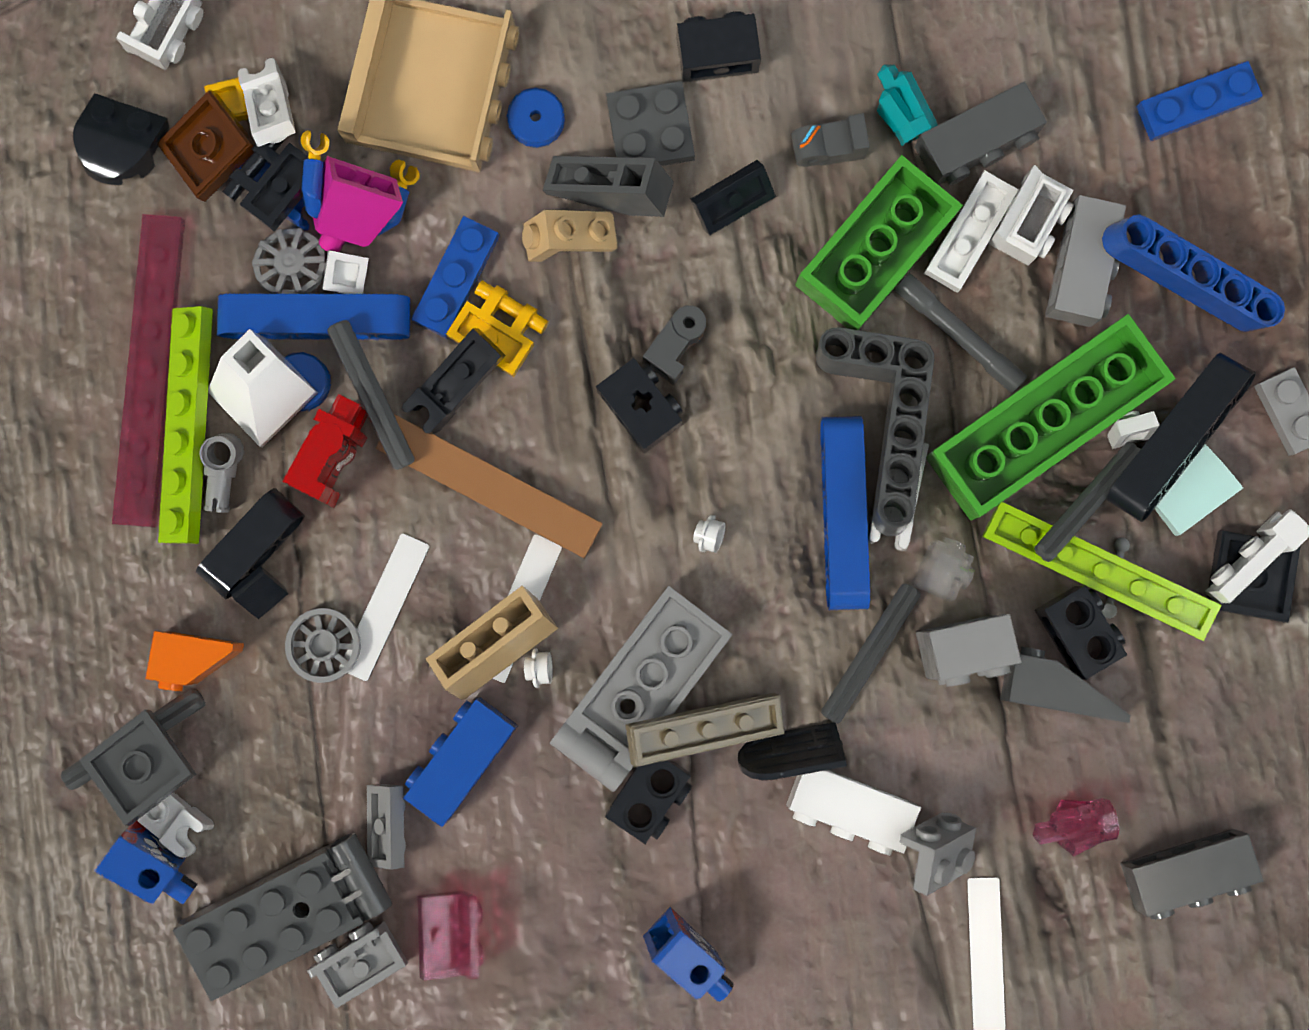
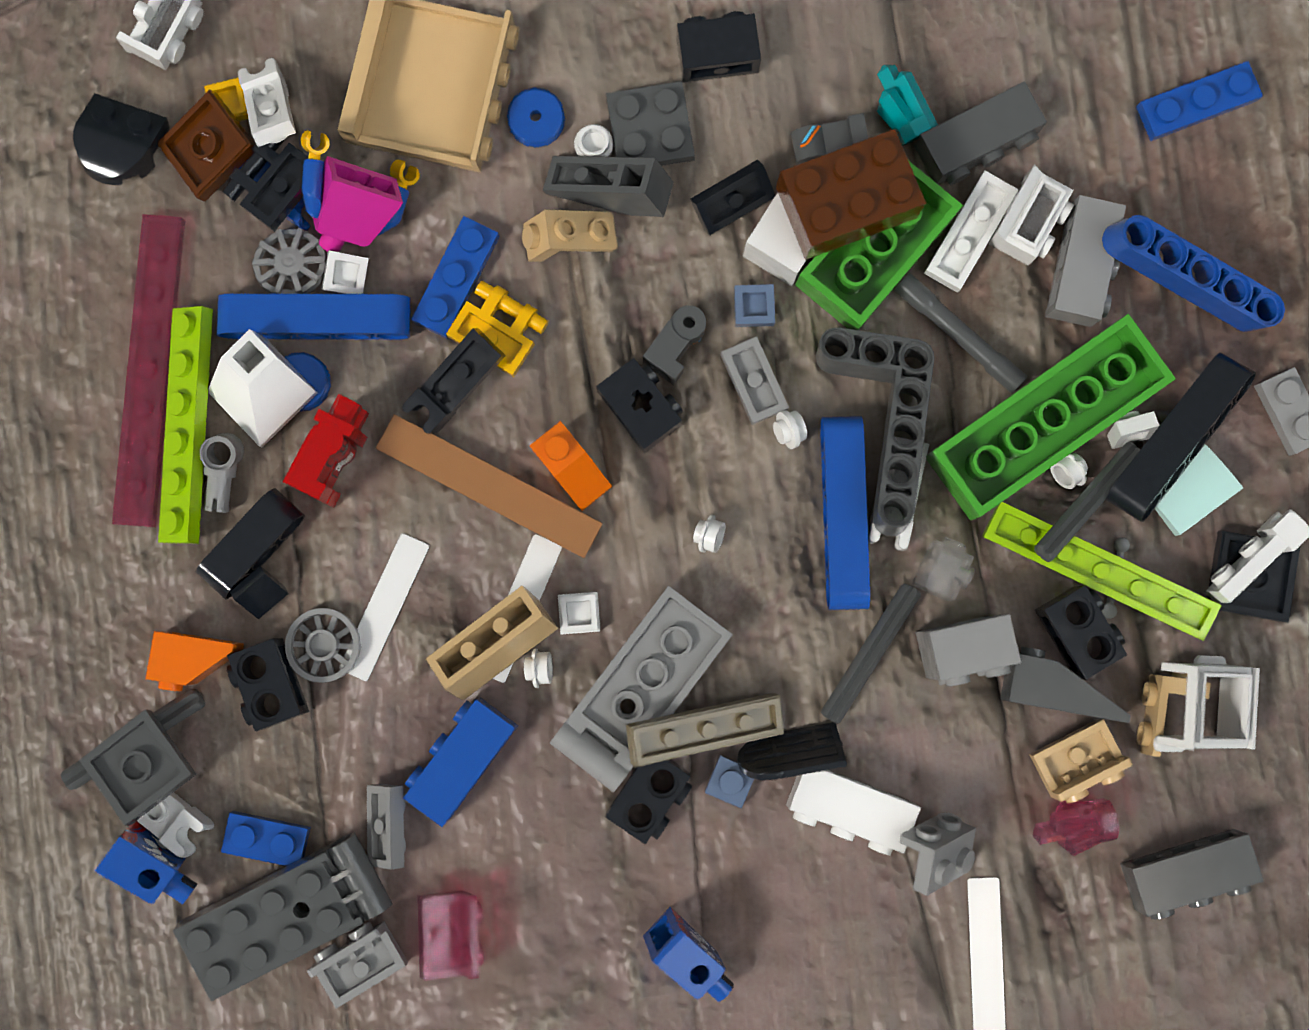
dark grey axle [327,320,415,470] -> none
none -> blue plate [221,811,311,866]
none -> black brick [227,638,310,732]
none -> orange slope [530,421,612,511]
none -> white tile [558,592,601,634]
none -> white plate [574,124,613,157]
none -> sand blue plate [704,755,754,809]
none -> light grey plate [720,336,789,425]
none -> sand blue plate [734,284,775,327]
none -> white head [743,193,809,286]
none -> white plate [773,410,807,449]
none -> reddish brown brick [776,129,926,260]
none -> tan bracket [1029,718,1133,804]
none -> white plate [1050,453,1088,489]
none -> tan bracket [1137,672,1211,757]
none -> white piece [1153,655,1260,752]

